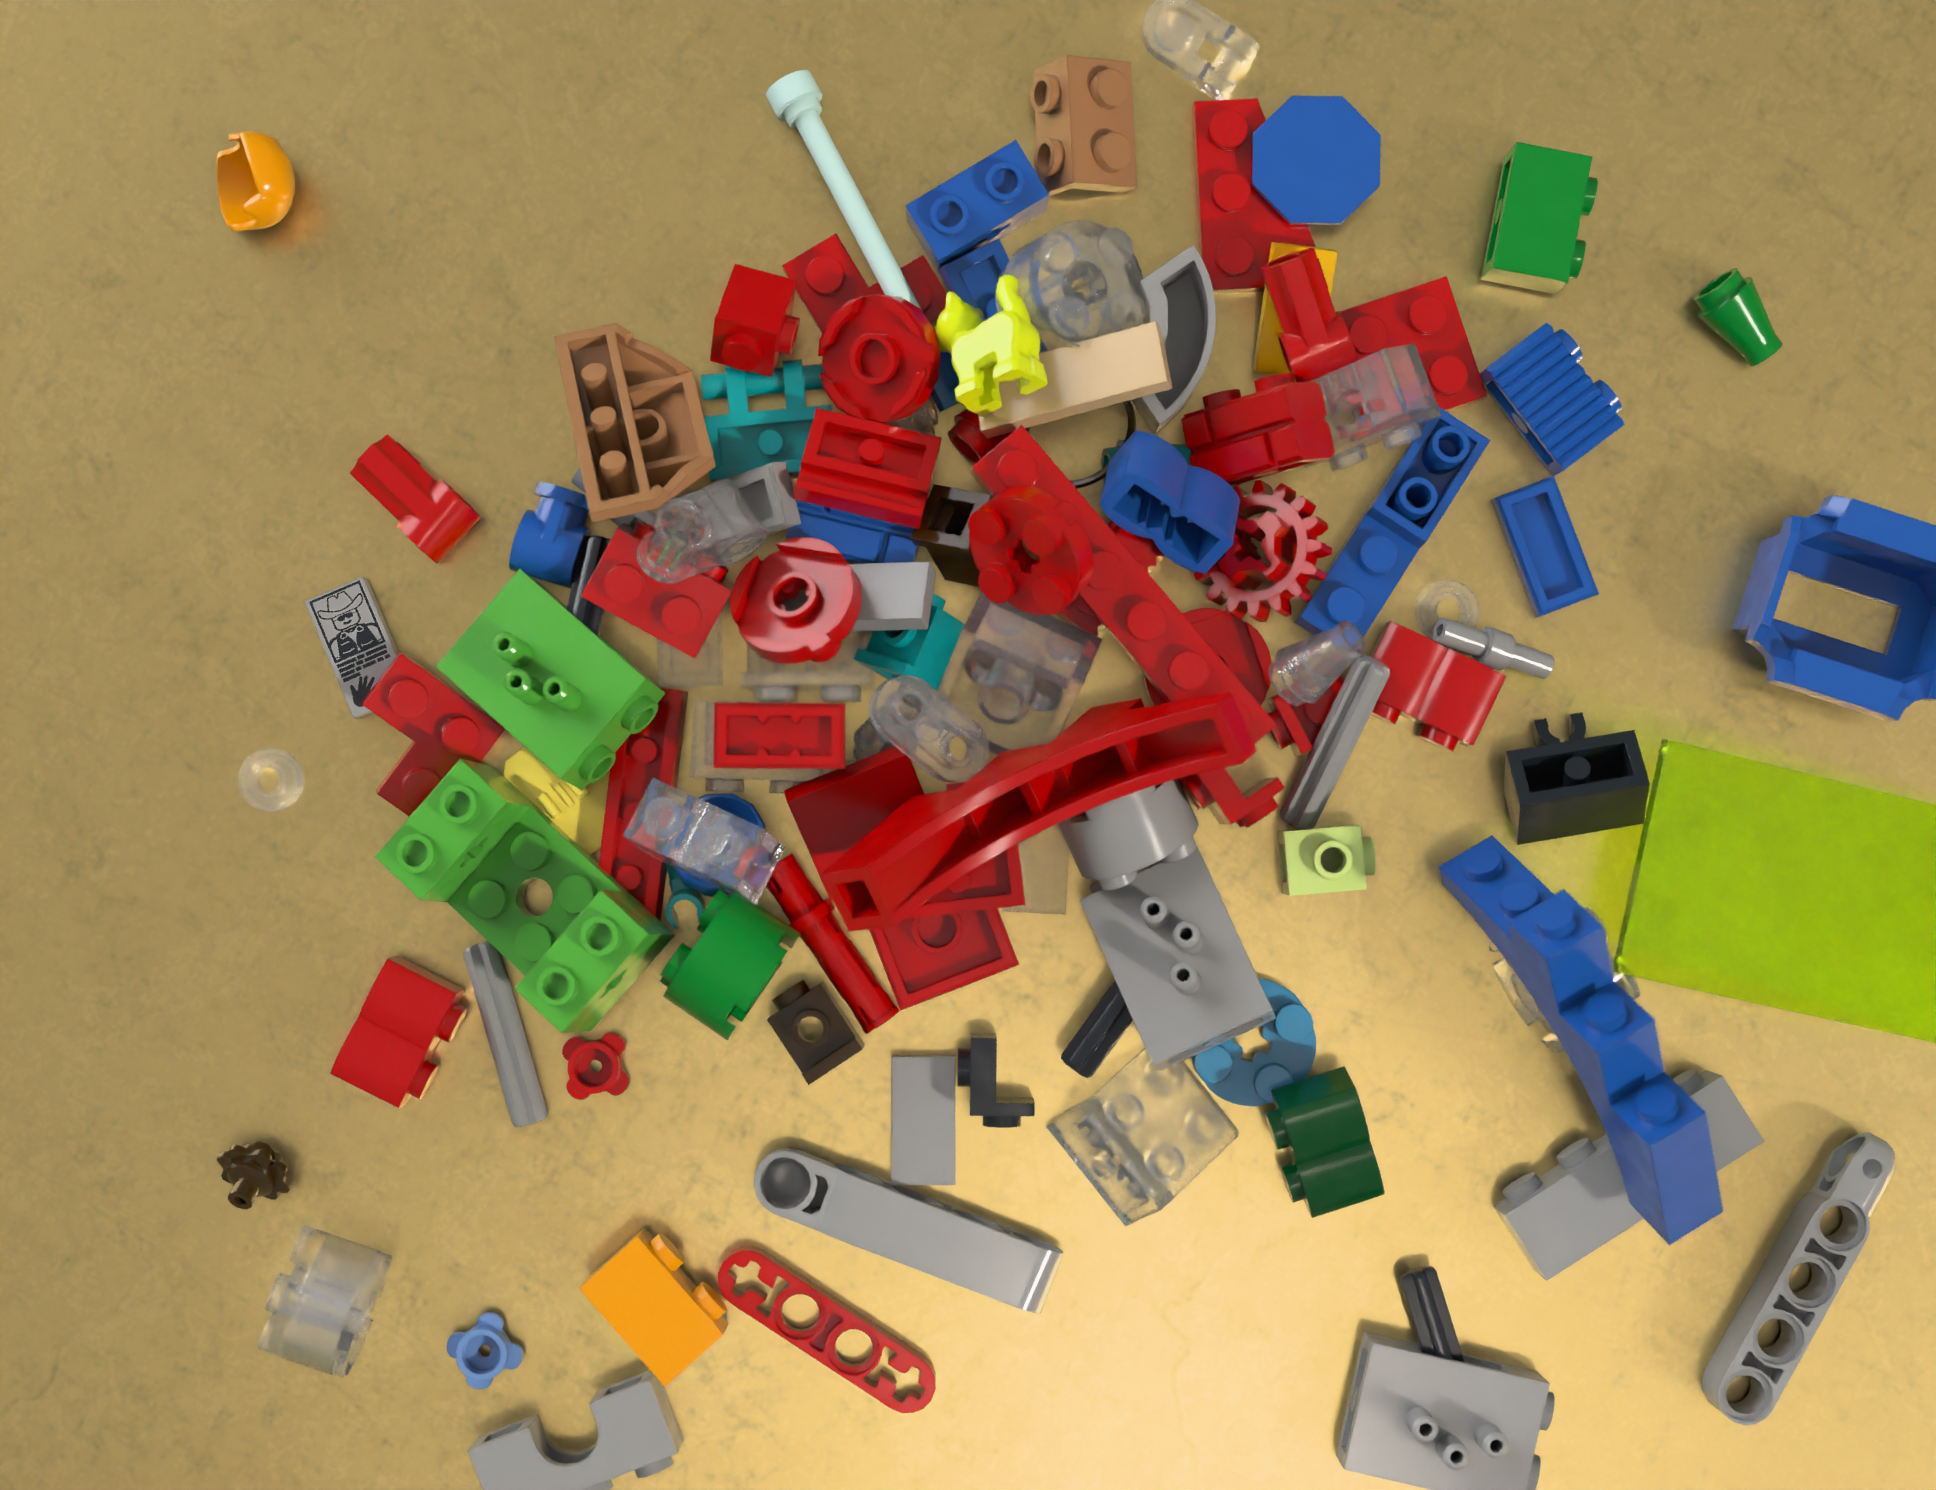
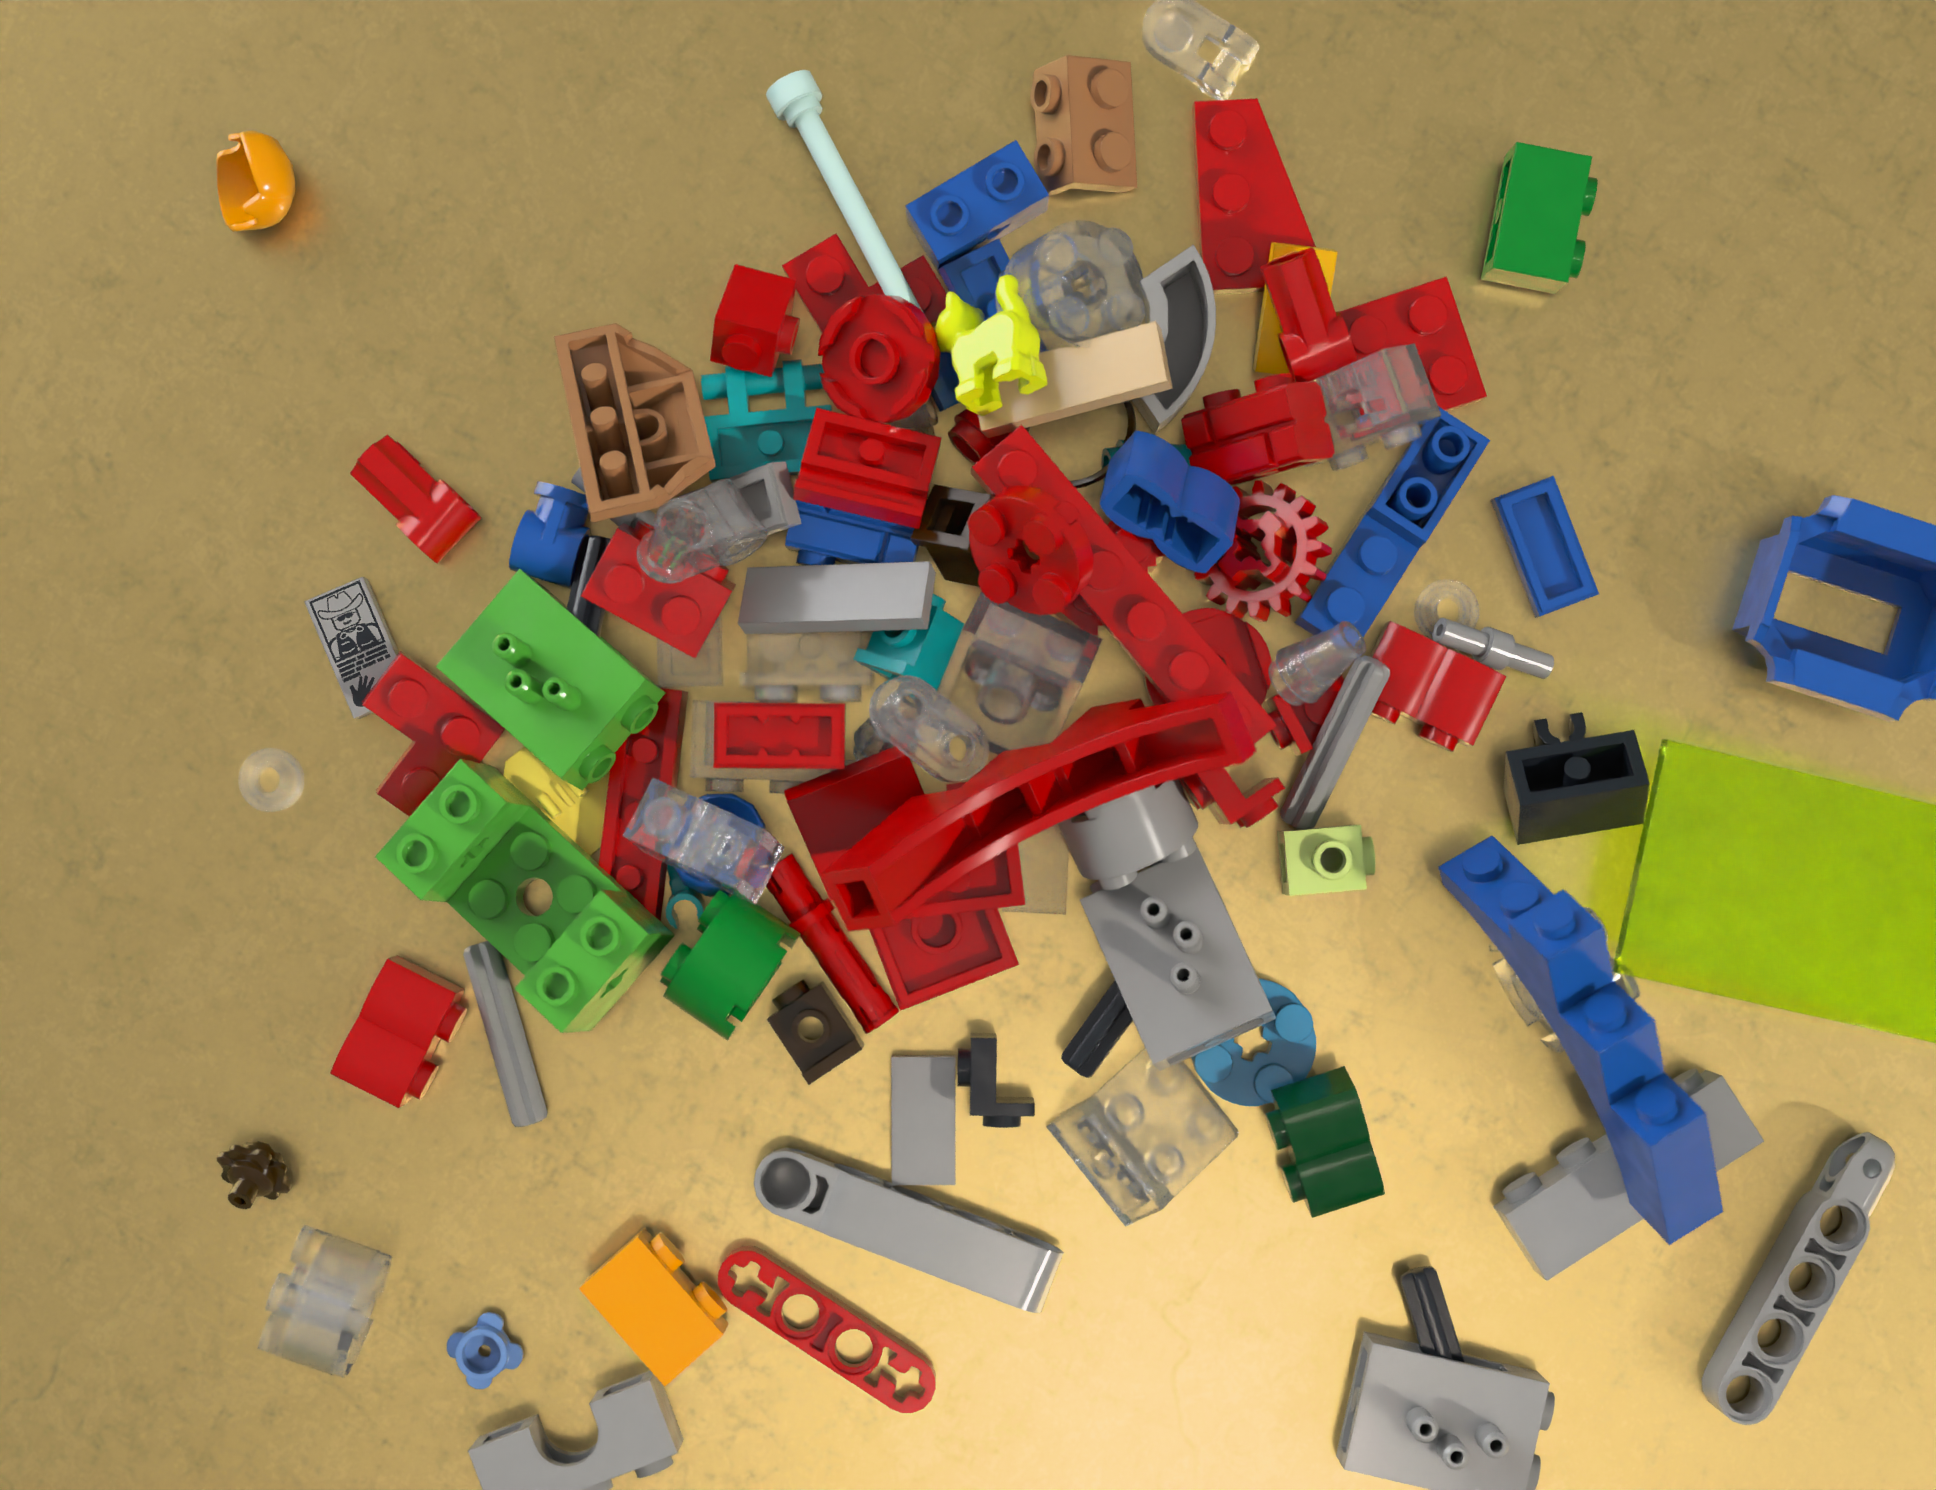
red plate [562,1032,630,1100] -> none
red plate [730,537,862,664] -> none
blue piece [1252,96,1381,225] -> none
blue brick [1480,323,1625,476] -> none
green cone [1694,268,1783,366] -> none

